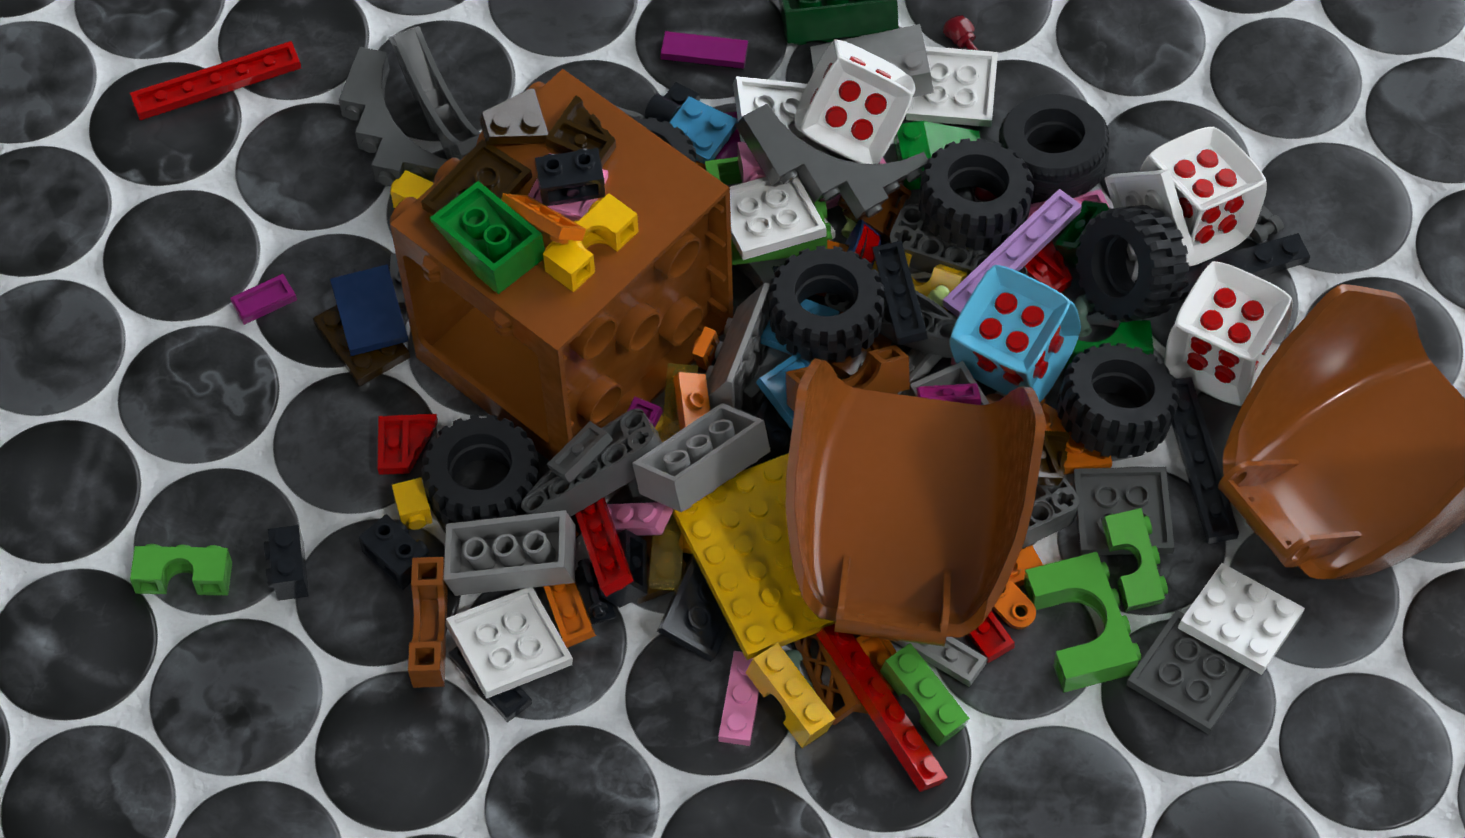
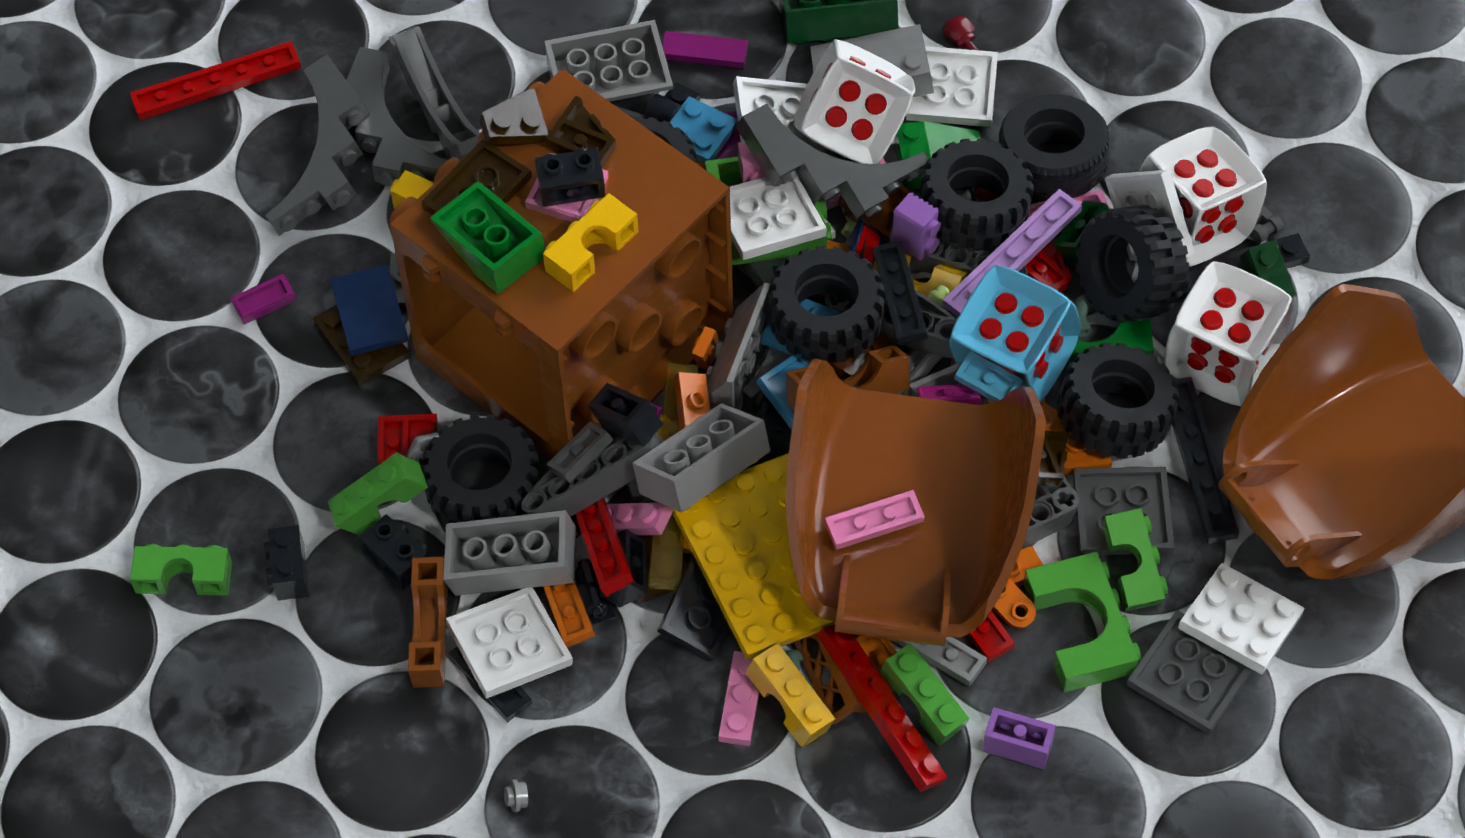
yellow brick [392,477,433,530] -> none
orange plate [501,193,586,244] -> none
none -> dark grey arch [265,54,369,236]
none -> bright green arch [327,453,428,535]
none -> light grey arm [407,432,439,467]
none -> light grey plate [504,779,528,812]
none -> light grey slope [544,20,673,102]
none -> black brick [587,383,663,447]
none -> bright pink plate [825,490,925,550]
none -> medium lavender brick [892,193,941,260]
none -> medium azure panel [954,351,1023,402]
none -> medium lavender brick [982,707,1056,769]
none -> dark green brick [1239,240,1297,298]

